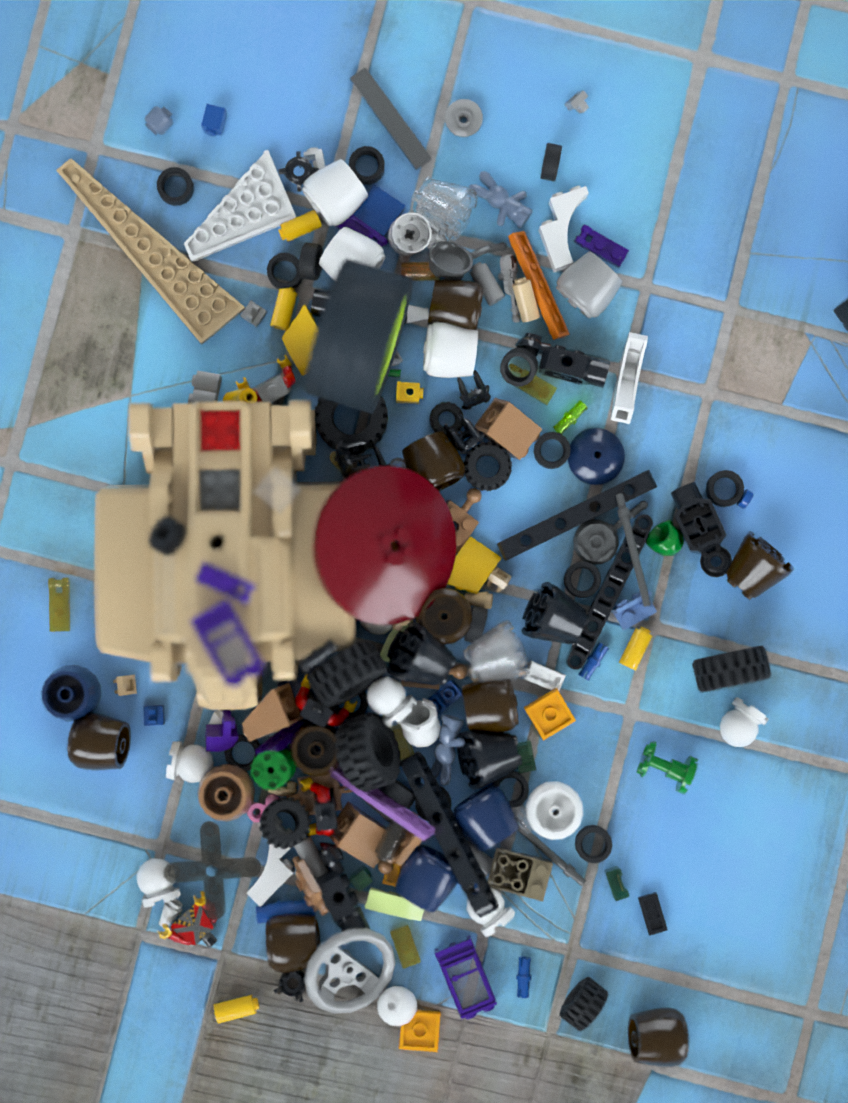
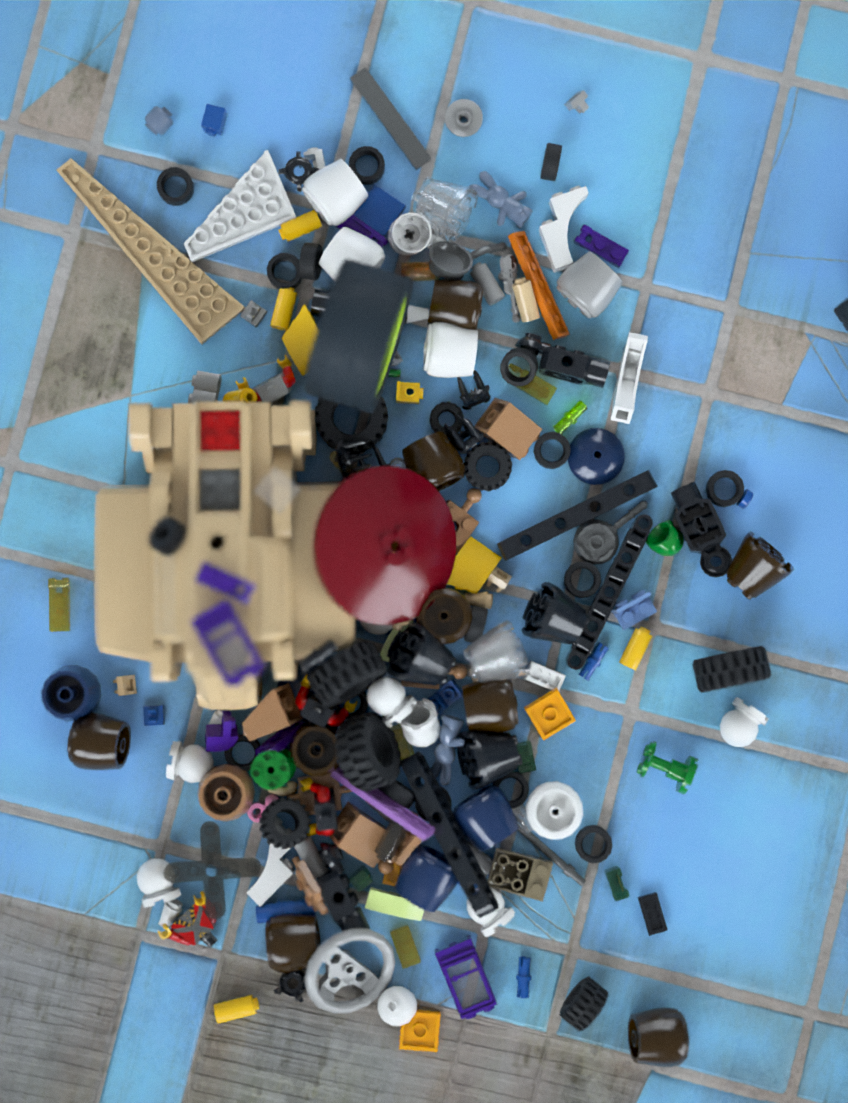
dark grey bar [616,493,651,607] -> none

